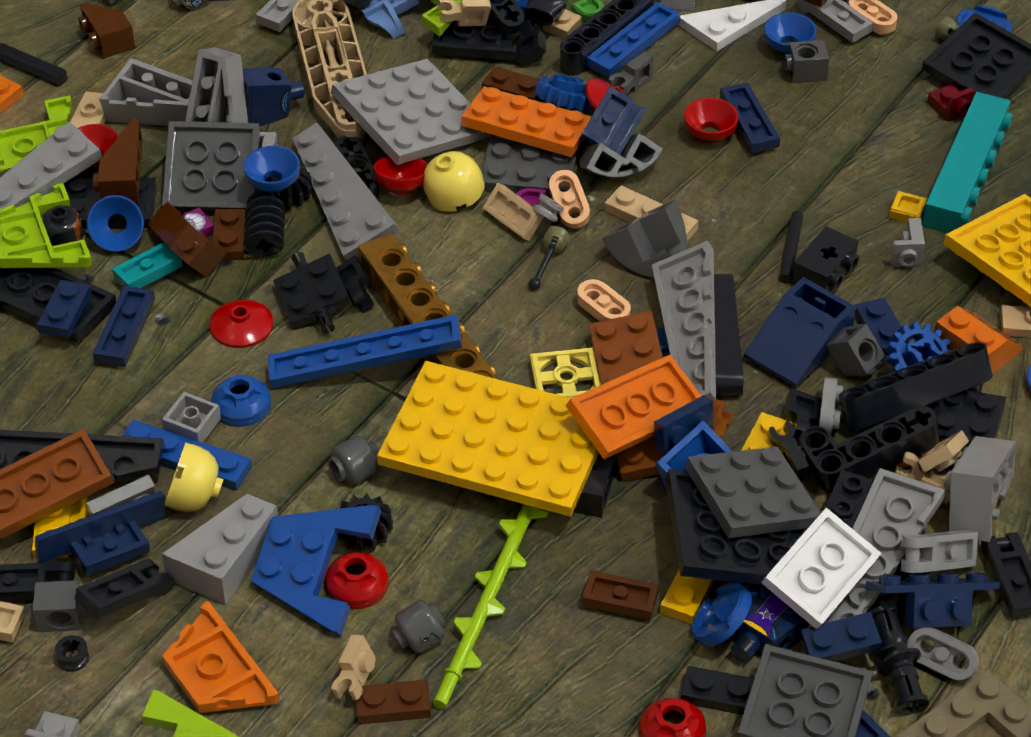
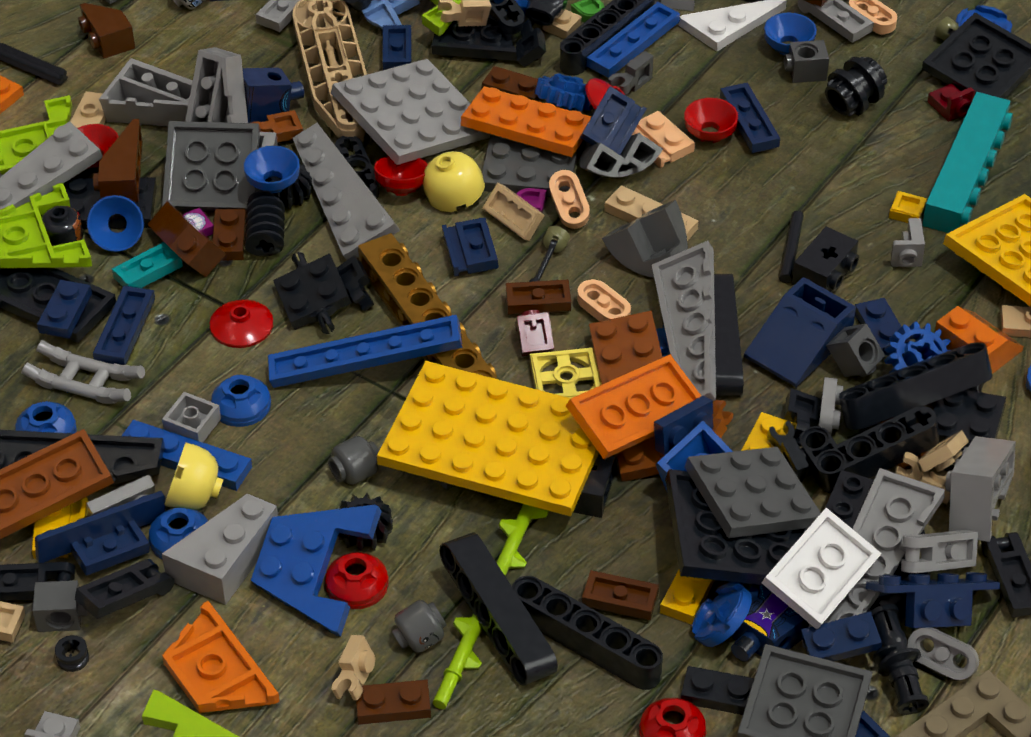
light grey bush [533,194,564,222] -> none
none -> blue piece [15,401,77,434]
none -> light grey piece [21,340,145,404]
none -> blue piece [149,508,208,560]
none -> dark orange plate [252,110,303,142]
none -> dark blue plate [383,25,412,70]
none -> black beam [439,532,558,686]
none -> dark blue plate [442,217,499,277]
none -> reddish brown plate [506,279,571,315]
none -> black beam [512,576,663,690]
none -> bracket [515,310,554,356]
none -> light nougat plate [631,111,695,168]
none -> black piece [825,56,887,116]

